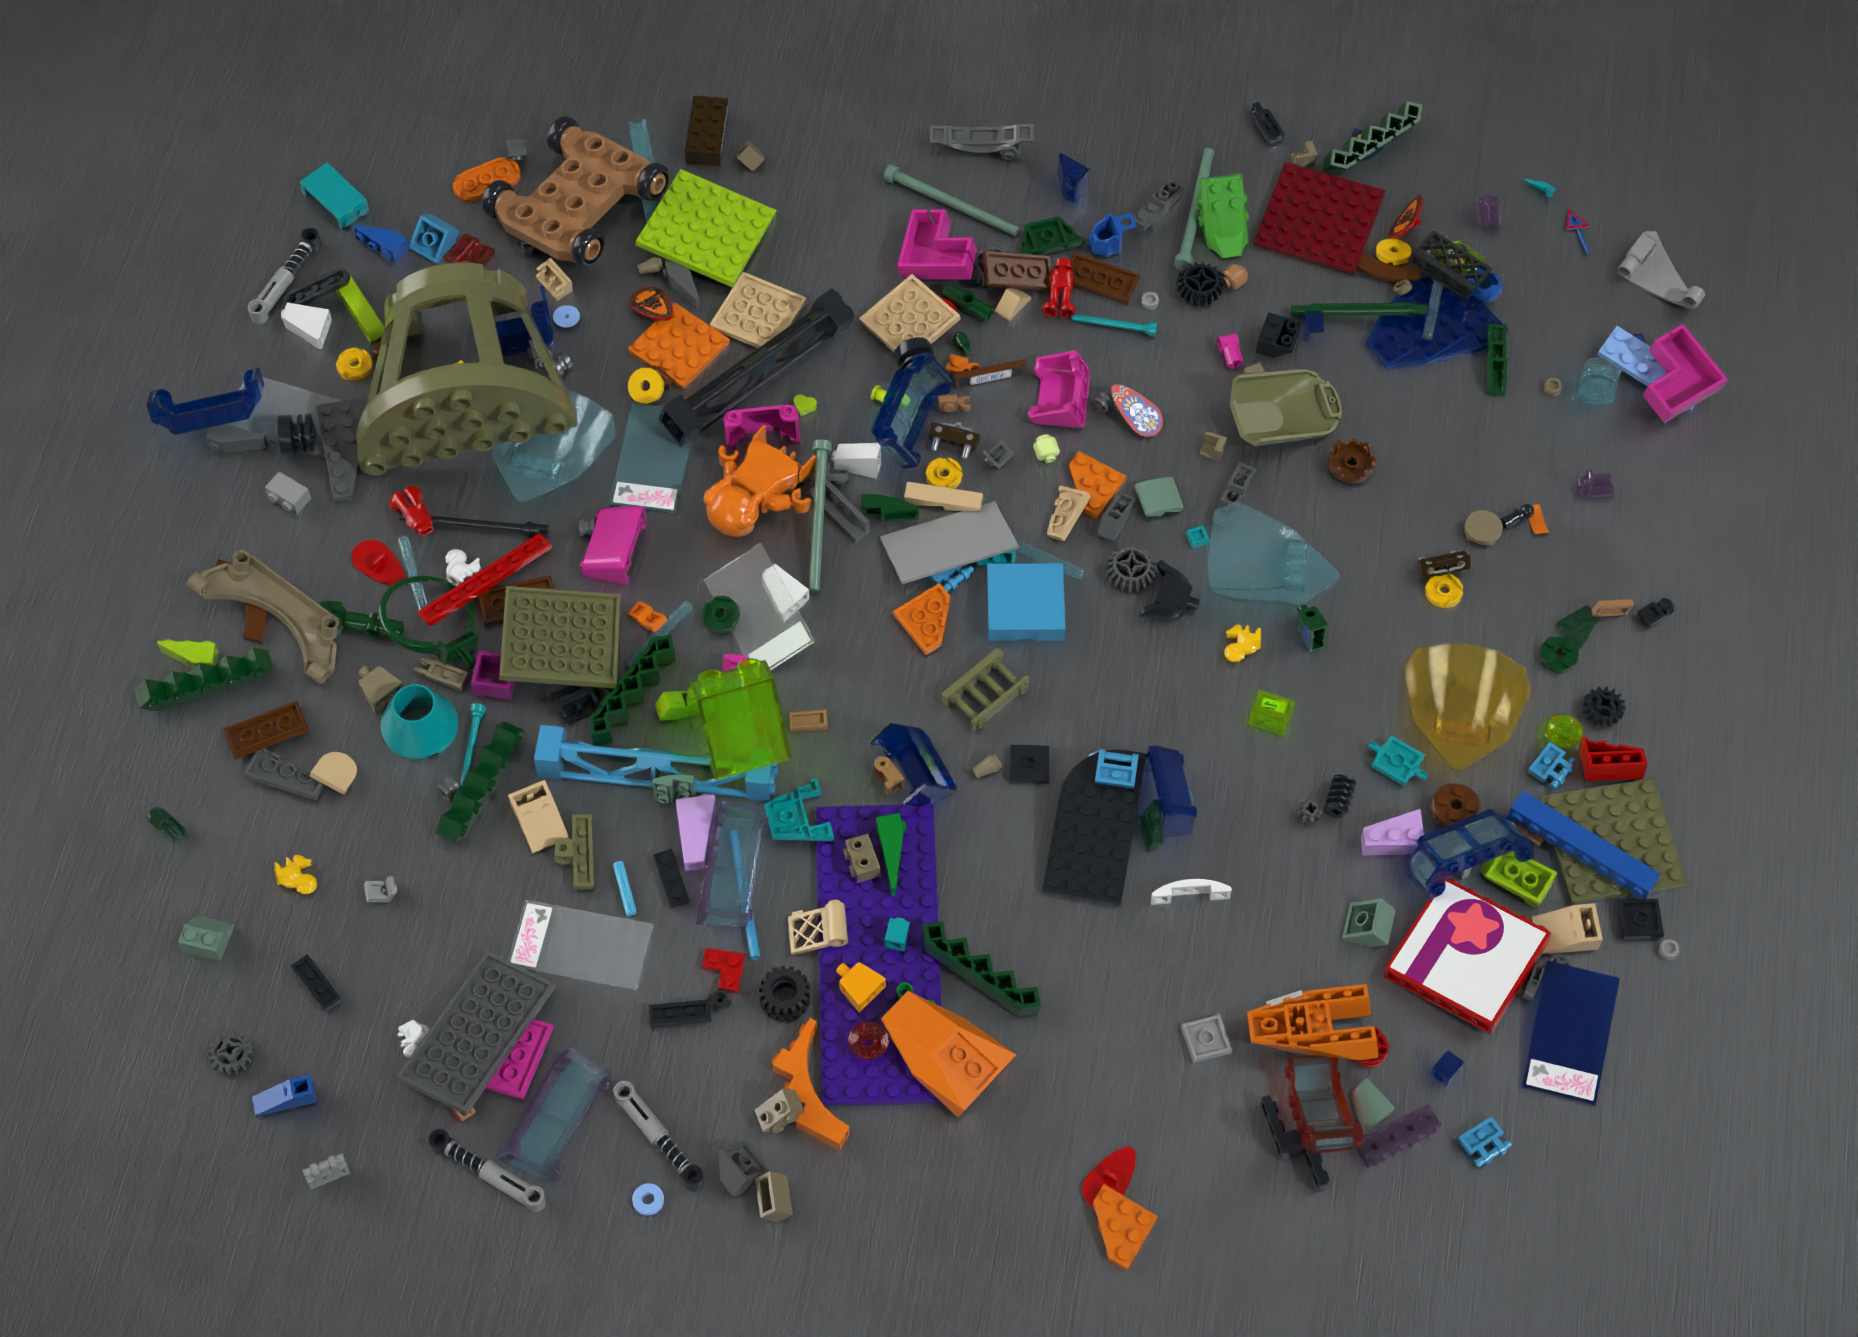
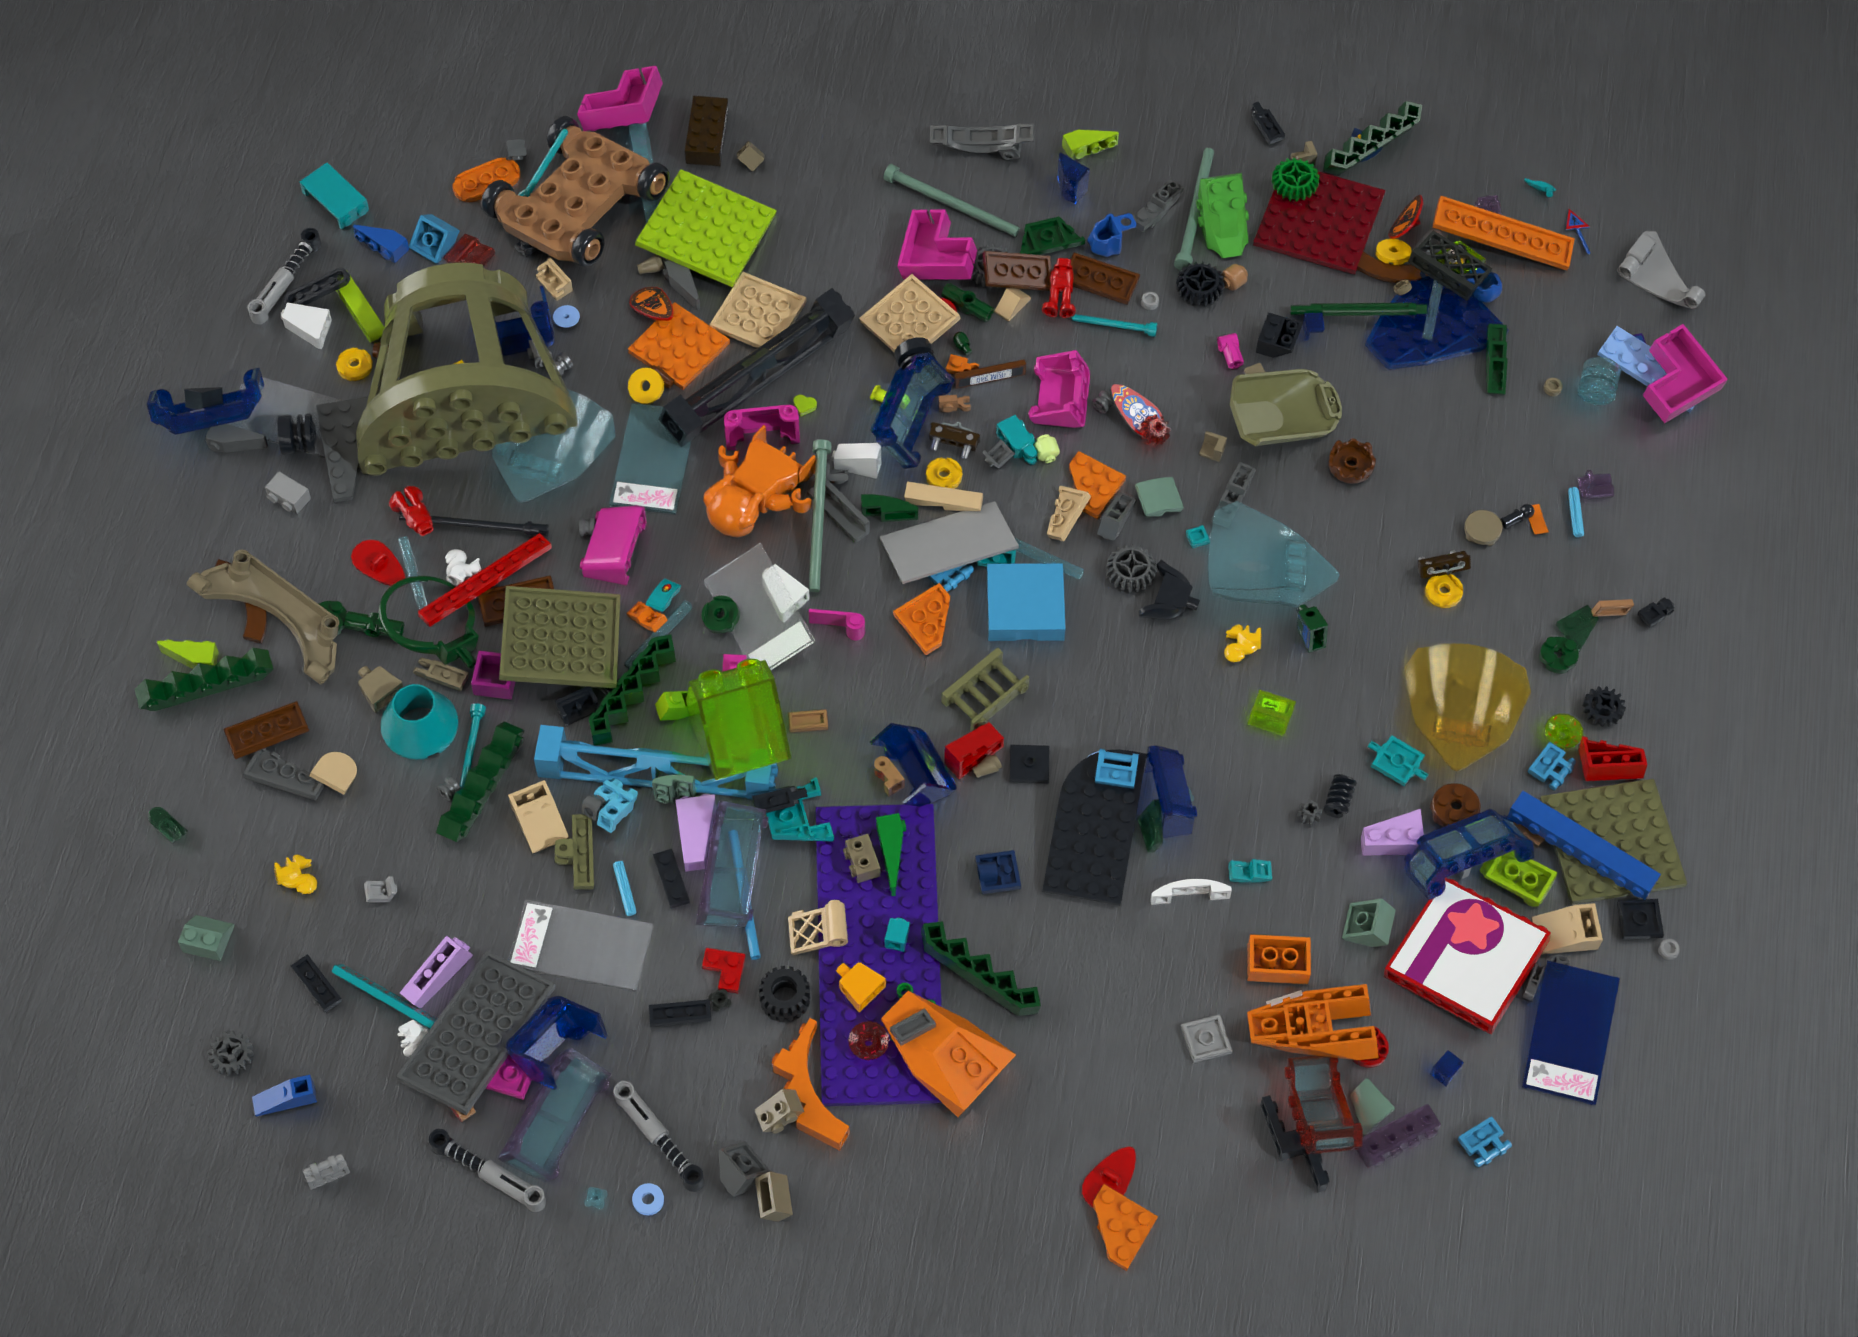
none -> black slope [184,387,224,411]
none -> teal tile [332,964,437,1029]
none -> lavender slope [400,936,474,1009]
none -> clear blue windscreen [506,996,608,1091]
none -> teal piece [518,129,568,197]
none -> dark pink piece [577,66,663,131]
none -> medium azure hips [581,779,638,833]
none -> clear light blue plate [584,1187,608,1209]
none -> teal slope [646,578,681,612]
none -> black hinge [751,786,808,815]
none -> dark pink door [809,609,865,641]
none -> dark grey tile [890,1008,936,1046]
none -> red wedge [944,722,1004,780]
none -> dark blue plate [975,850,1021,894]
none -> teal hinge [996,415,1037,465]
none -> lime slope [1062,129,1119,161]
none -> clear red gear [1139,414,1172,446]
none -> teal slope [1228,859,1272,883]
none -> orange brick [1247,934,1311,984]
none -> green gear [1271,158,1319,202]
none -> orange plate [1432,196,1575,271]
none -> medium azure axle [1568,487,1584,538]

